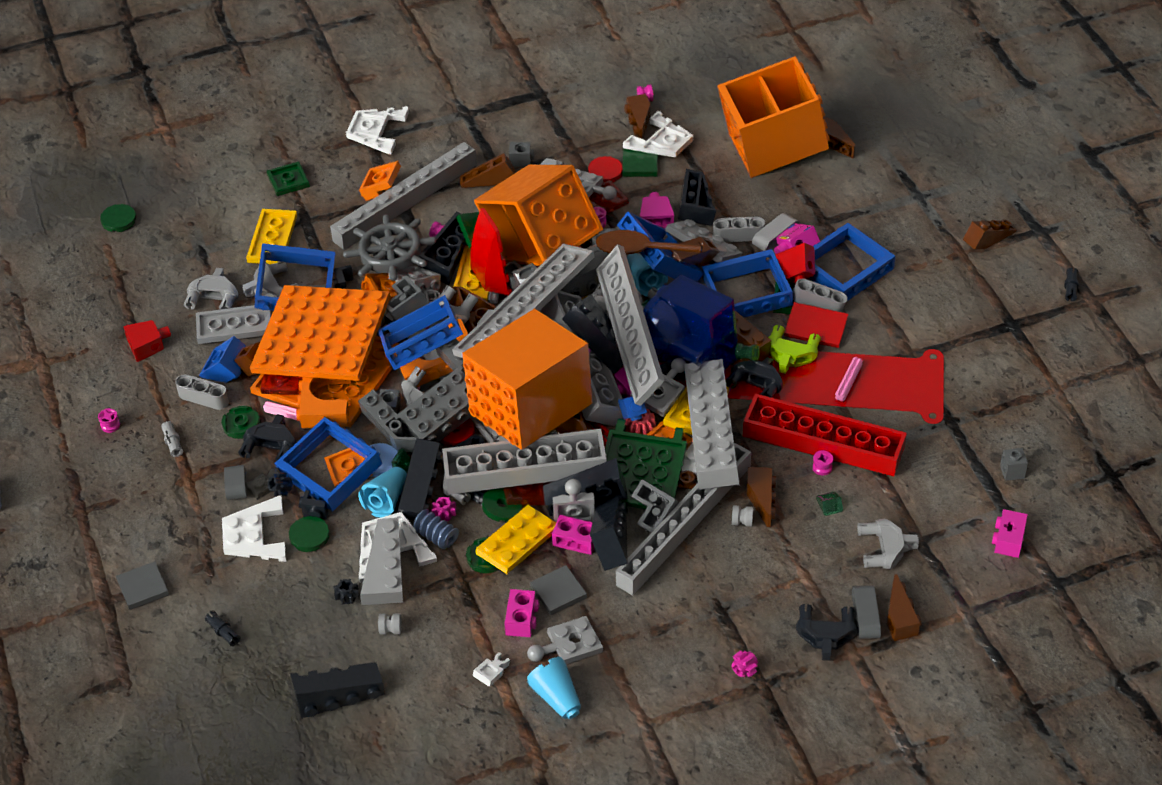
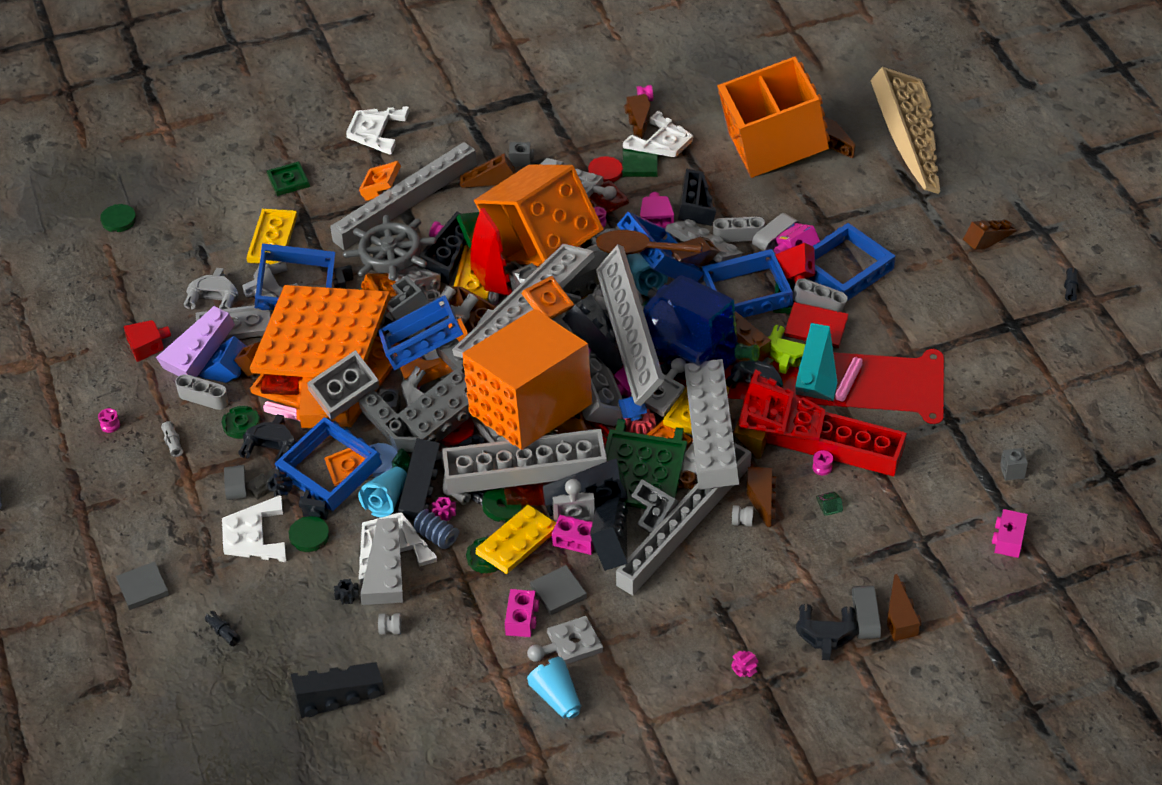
white plate [473,652,510,687] -> none
light grey connector [857,519,919,570] -> none
none -> lavender wedge [156,306,235,377]
none -> light grey brick [307,350,379,420]
none -> orange tile [521,276,575,319]
none -> pearl gold slope [733,420,767,459]
none -> red wedge [738,369,826,440]
none -> teal wedge [795,323,837,401]
none -> tan wedge [871,67,940,194]

